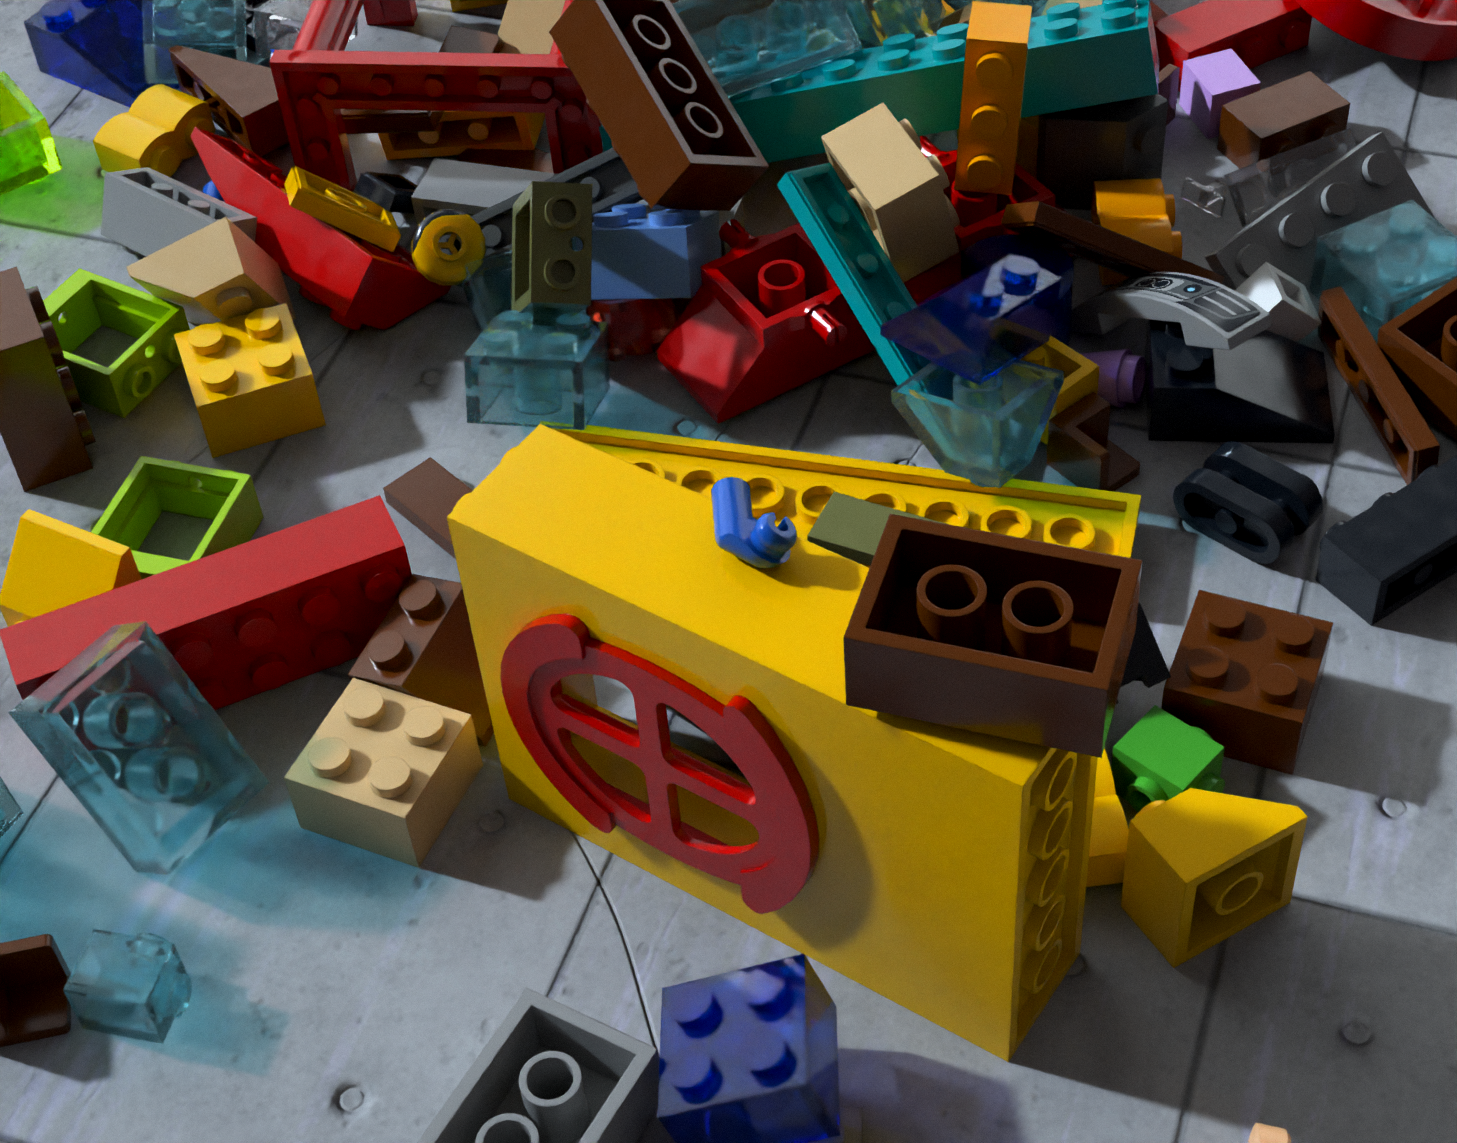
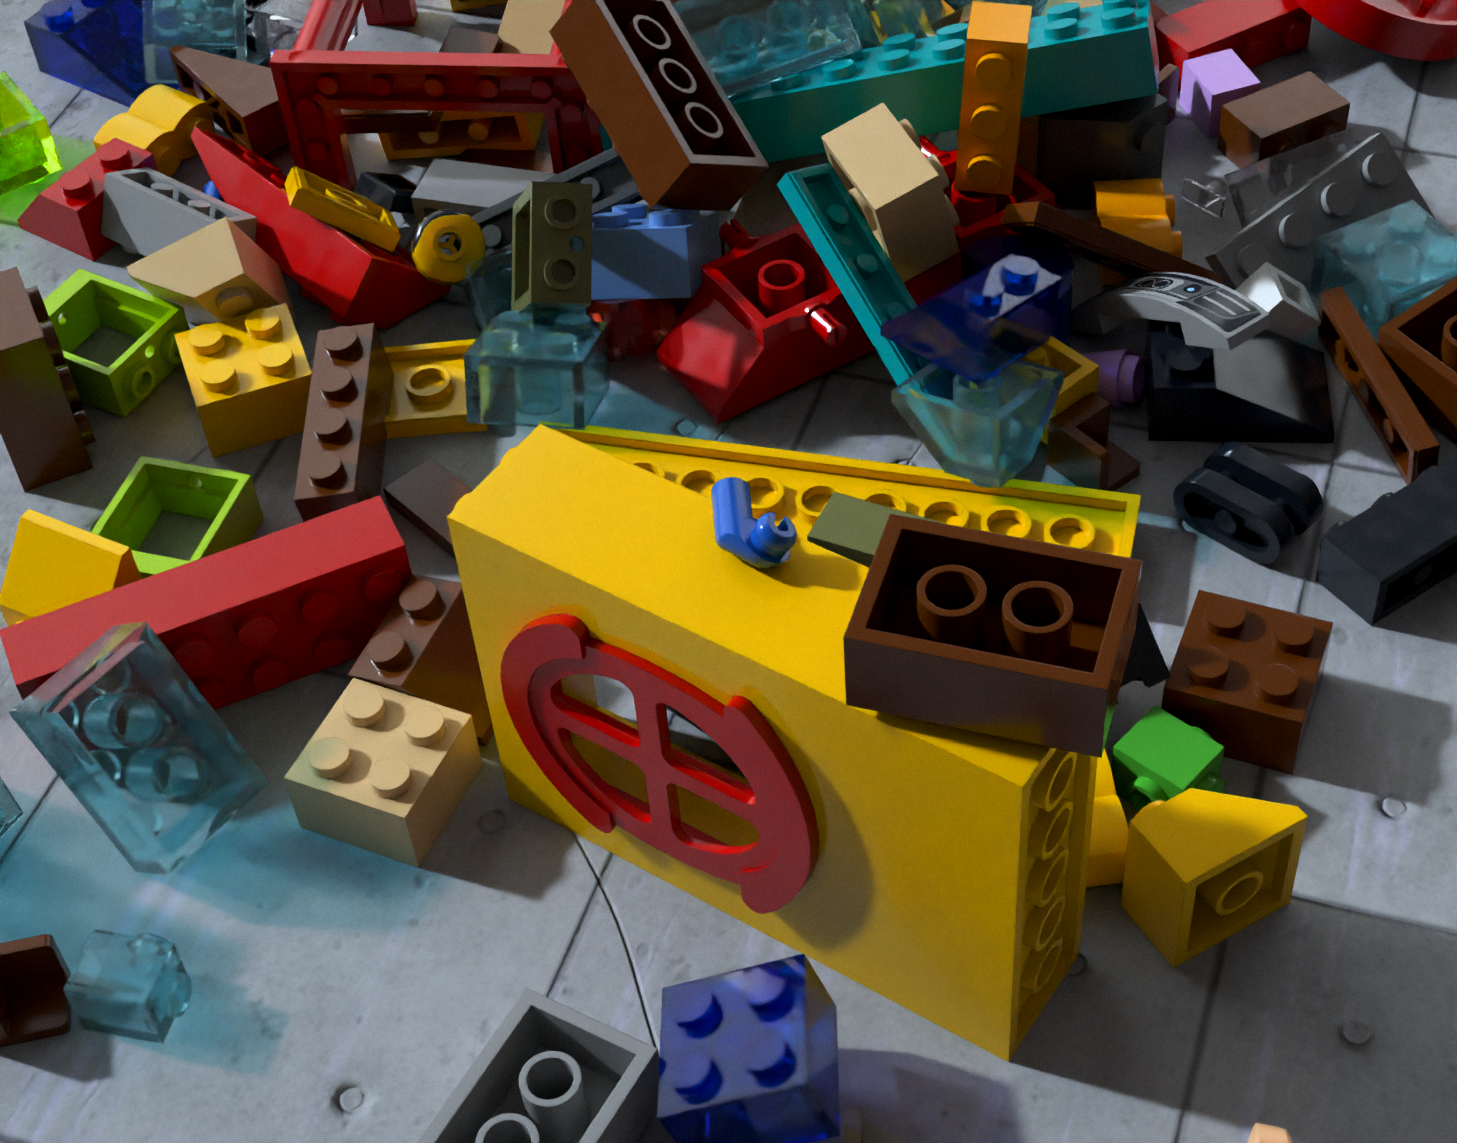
none -> red slope [17,137,158,262]
none -> reddish brown brick [294,323,394,522]
none -> yellow tile [384,338,490,439]

